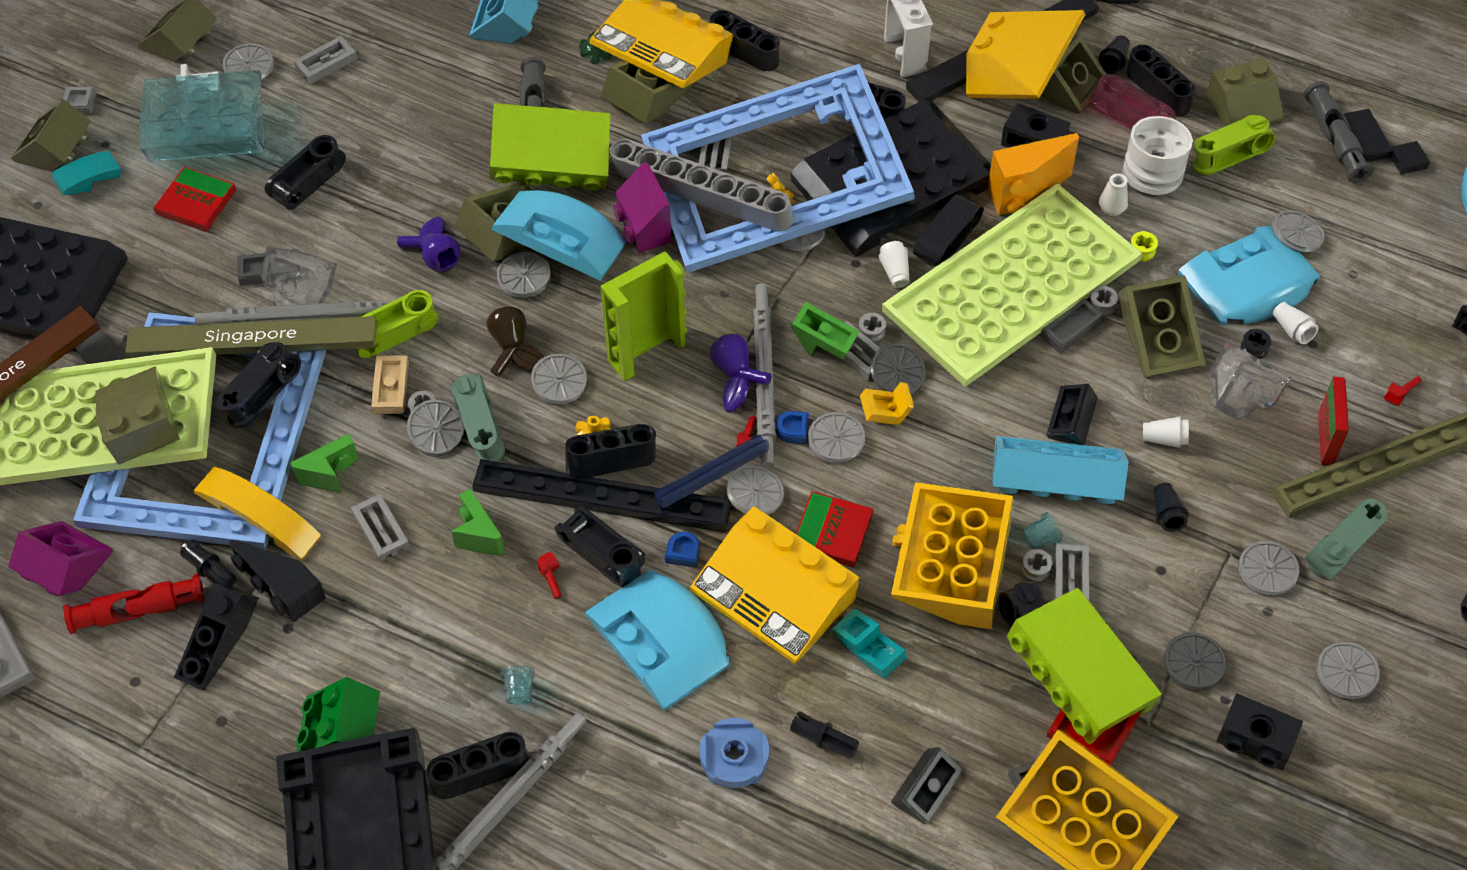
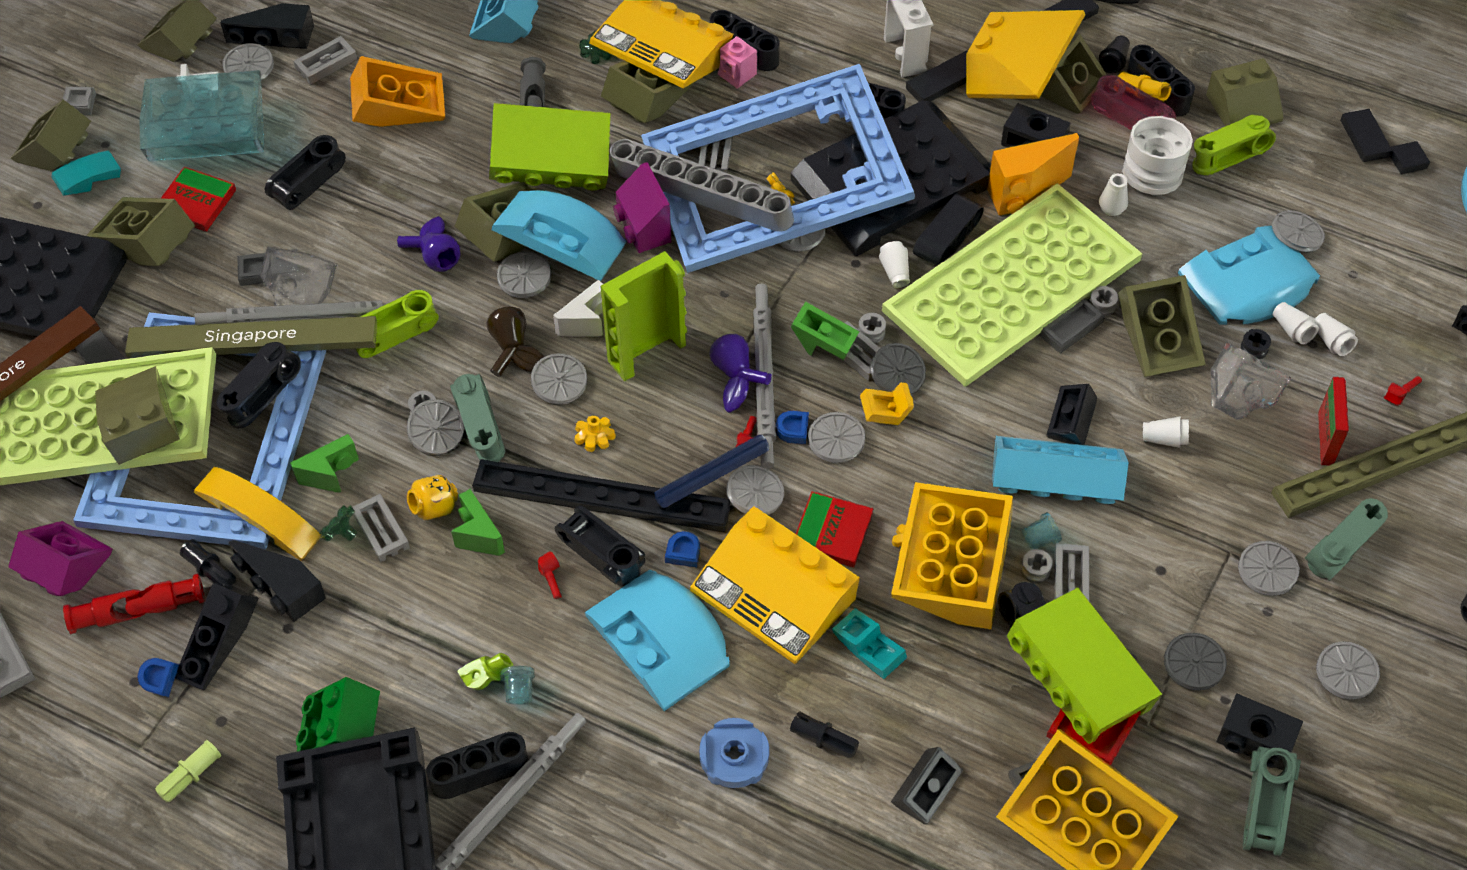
tan plate [371,355,409,414] -> none
black beam [565,424,656,479] -> none
neon yellow bush [1131,231,1158,262] -> none
black cone [1154,483,1189,532] -> none
dark grey piece [1304,81,1374,183] -> none
none -> olive slope [86,197,195,266]
none -> blue tile [138,658,179,697]
none -> yellowish green axle [155,740,221,802]
none -> black slope [220,3,314,49]
none -> clear green plant [319,505,357,542]
none -> light orange slope [350,56,445,127]
none -> yellow head [407,475,458,520]
none -> lime piece [458,653,513,690]
none -> white slope [553,280,603,337]
none -> bright pink window [717,36,757,89]
none -> yellow pin [1116,72,1171,101]
none -> sand green piece [1242,746,1301,857]
none -> white cone [1315,313,1358,356]

